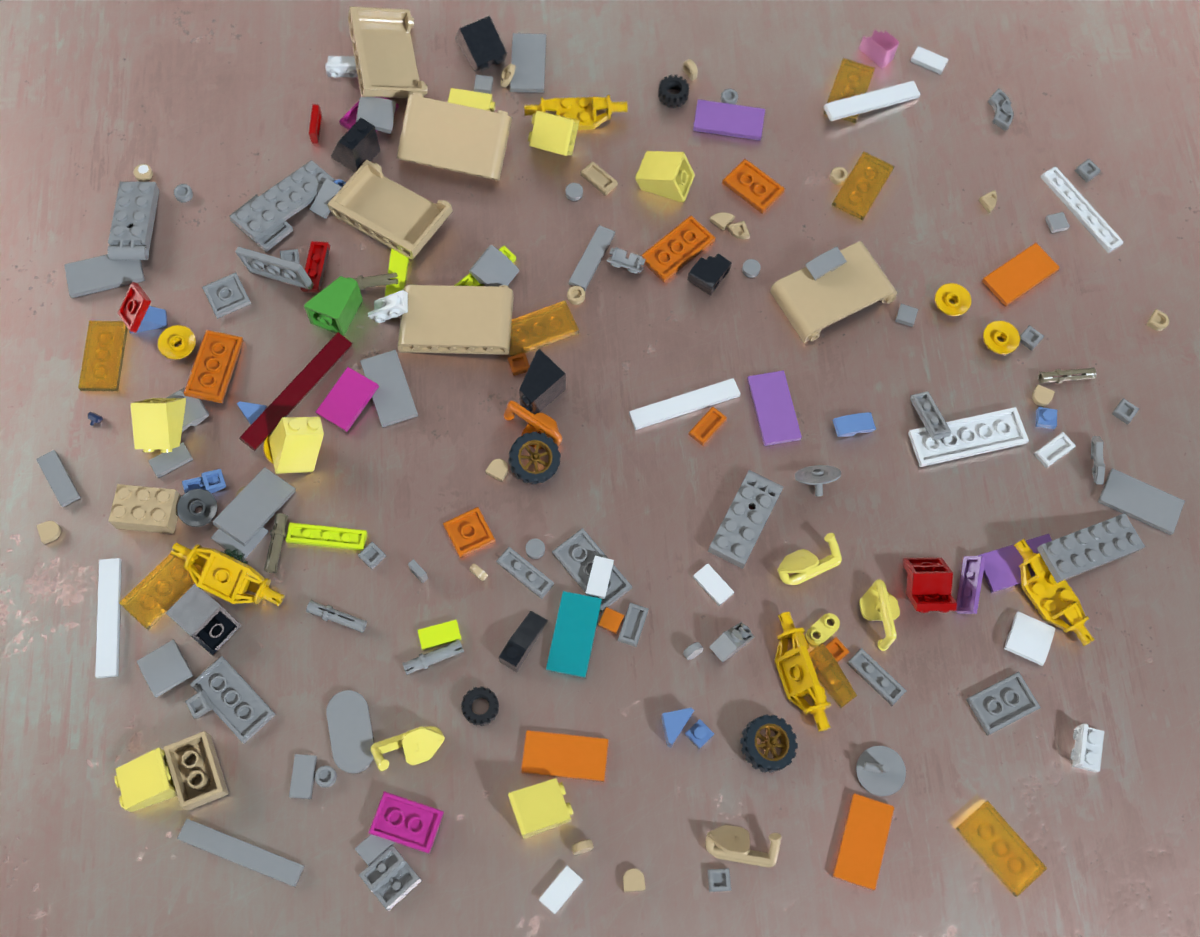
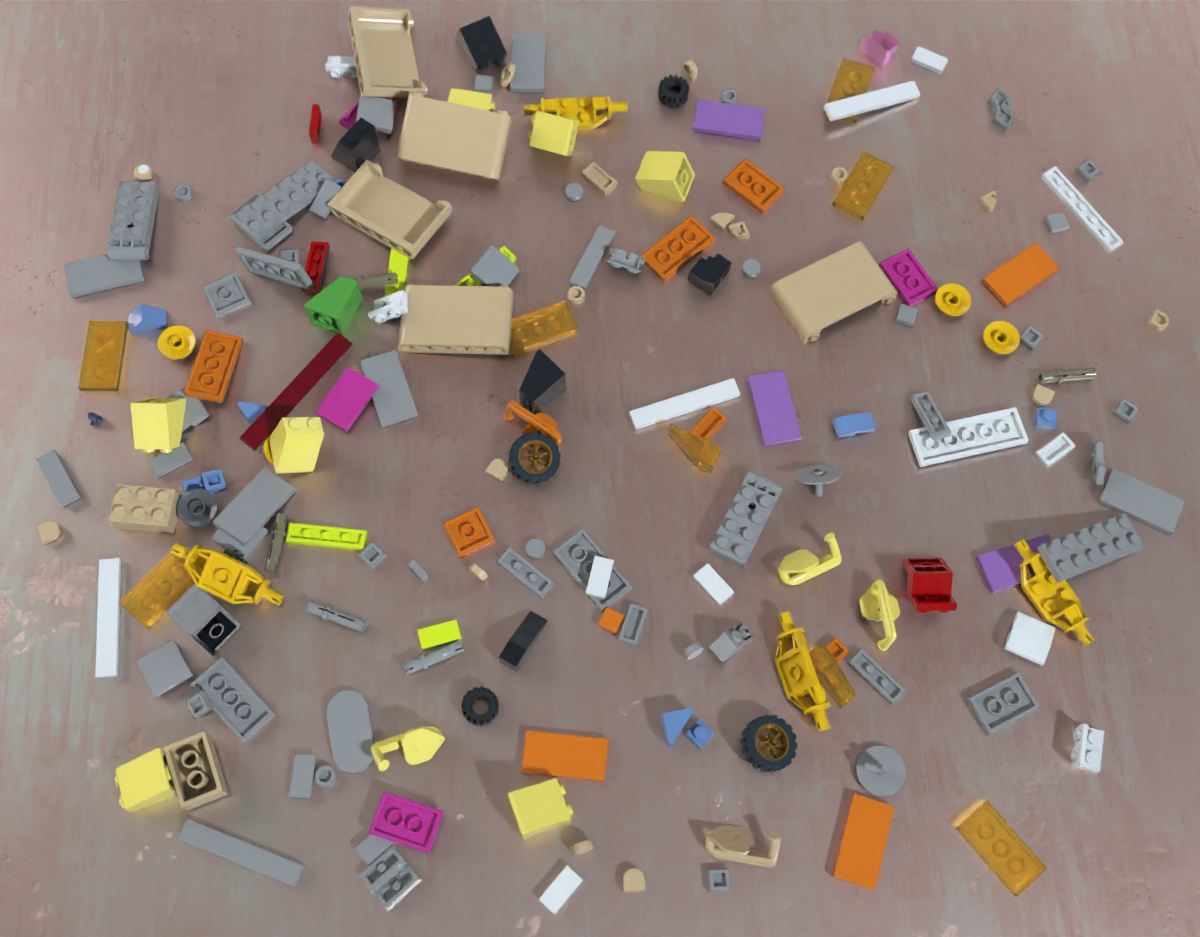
red tile [118,282,151,333] -> none
orange tile [507,352,530,376] -> none
teal tile [546,591,602,678] -> none
light grey slope [805,247,847,280] -> none
light yellow plate [805,613,840,648] -> none
medium lavender plate [955,556,985,614] -> none
none -> clear yellow slope [668,424,723,473]
none -> dark pink tile [879,248,938,306]

